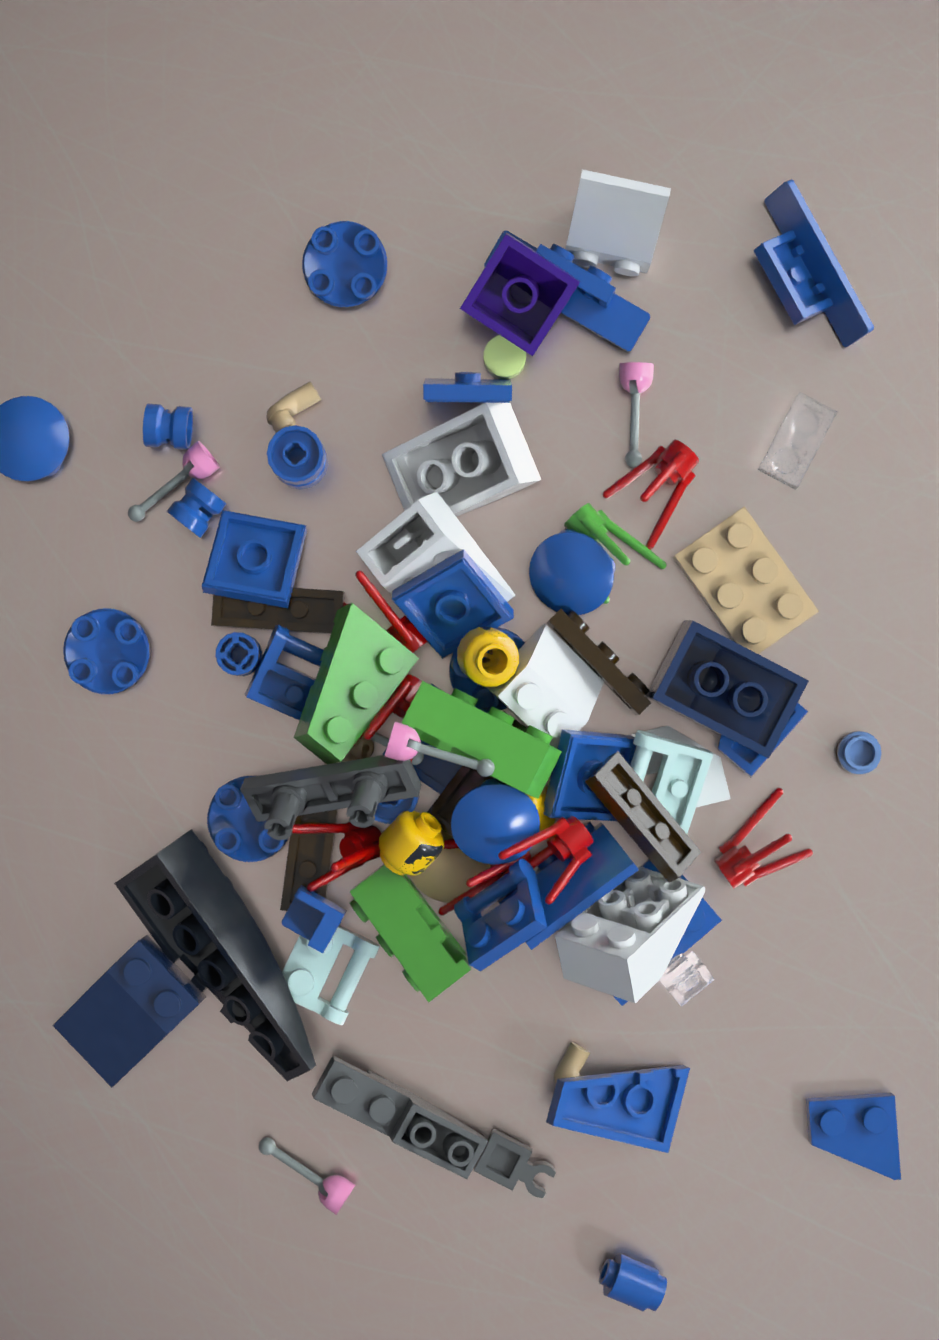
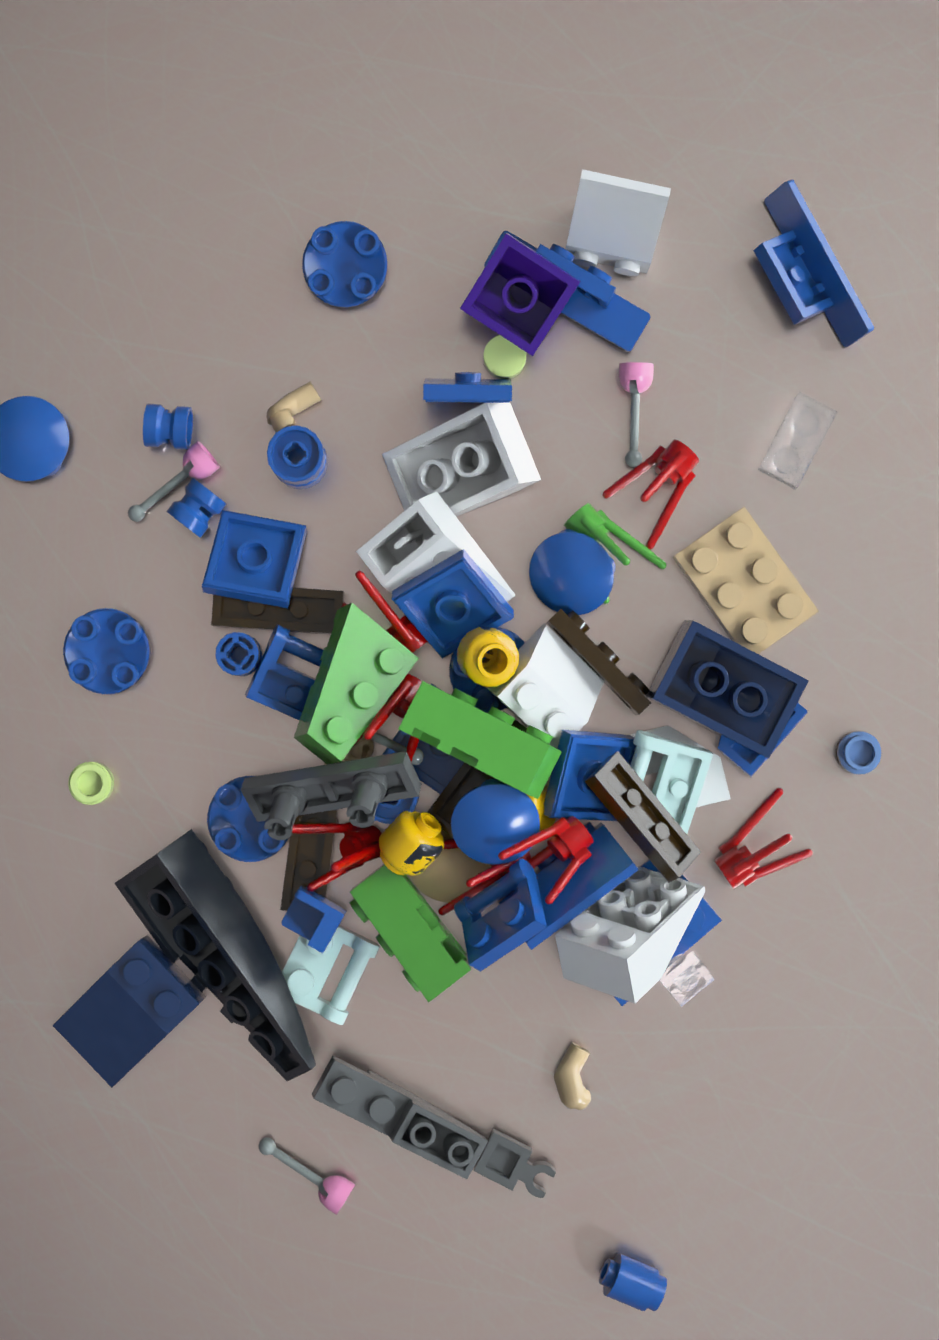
hinge [385,722,495,777] -> none
blue wing [546,1065,690,1153] -> none
blue wing [806,1093,901,1180] -> none
none -> yellowish green tile [68,762,114,805]

